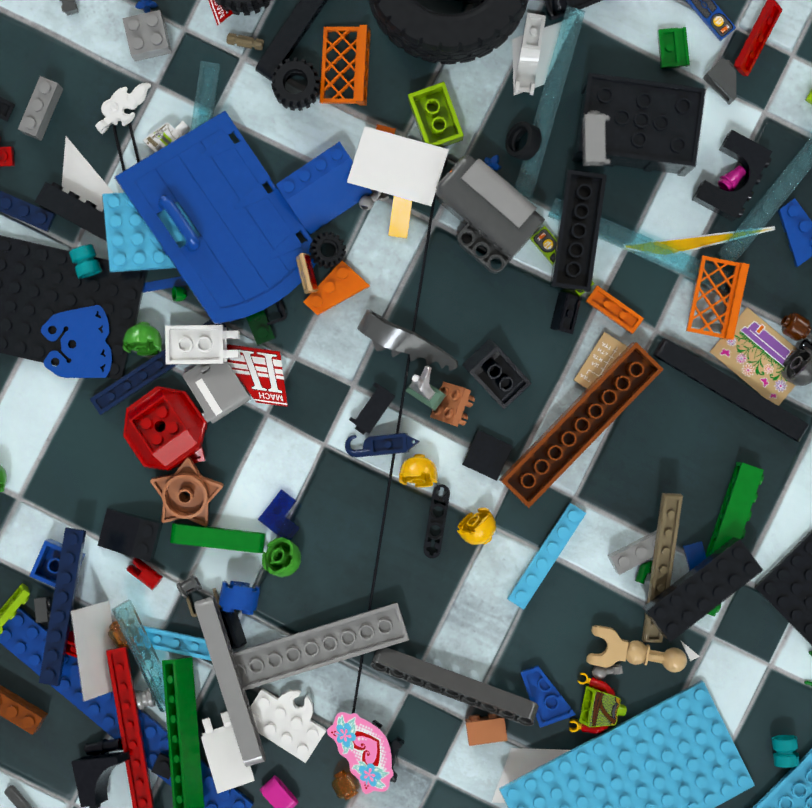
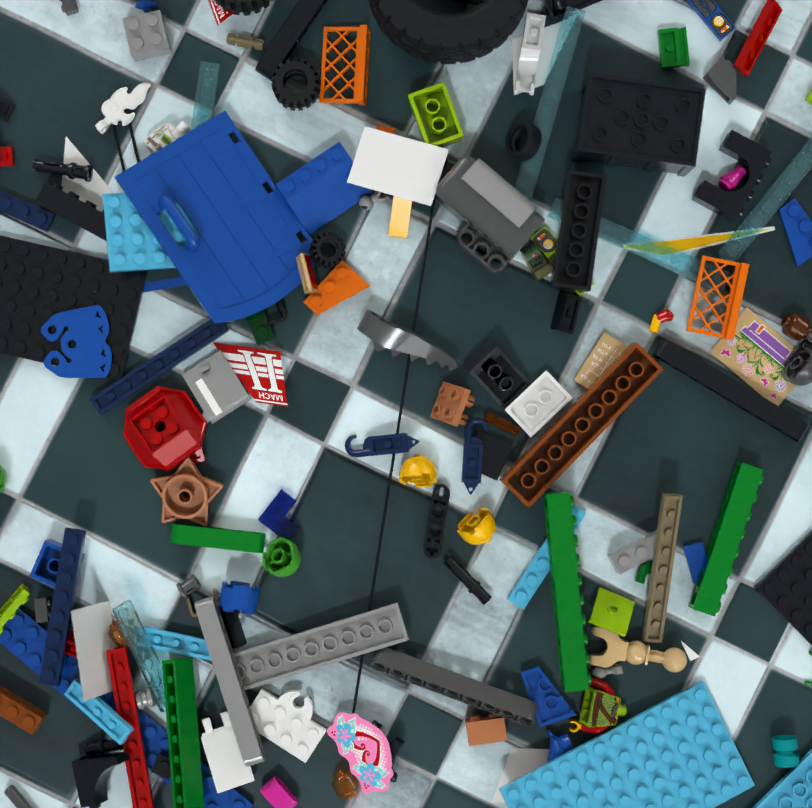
light grey brick [18,76,63,141] -> none
teal wheel [69,244,102,279] -> none
black slope [97,508,163,561] -> none
bright green cylinder [122,322,162,356] -> none
red hinge [127,558,163,591] -> none
white tile [165,325,240,365] -> none
green hinge [172,286,187,302] -> none
black brick [349,382,395,435] -> none
piece [405,365,446,411] -> none
blue plant [484,155,501,171] -> none
light grey brick [582,111,610,166] -> none
orange plate [585,285,644,334] -> none
black brick [642,537,763,642] -> none
none -> black pin [32,159,93,182]
none -> medium azure plate [64,678,134,745]
none -> black pin [443,555,492,605]
none -> dark blue plate [461,417,488,495]
none -> reddish brown axle [484,412,521,436]
none -> white plate [505,370,572,438]
none -> leg [520,243,553,282]
none -> green brick [543,491,592,692]
none -> blue animal [546,729,573,762]
none -> lime plate [588,587,635,637]
none -> arm [649,309,674,334]

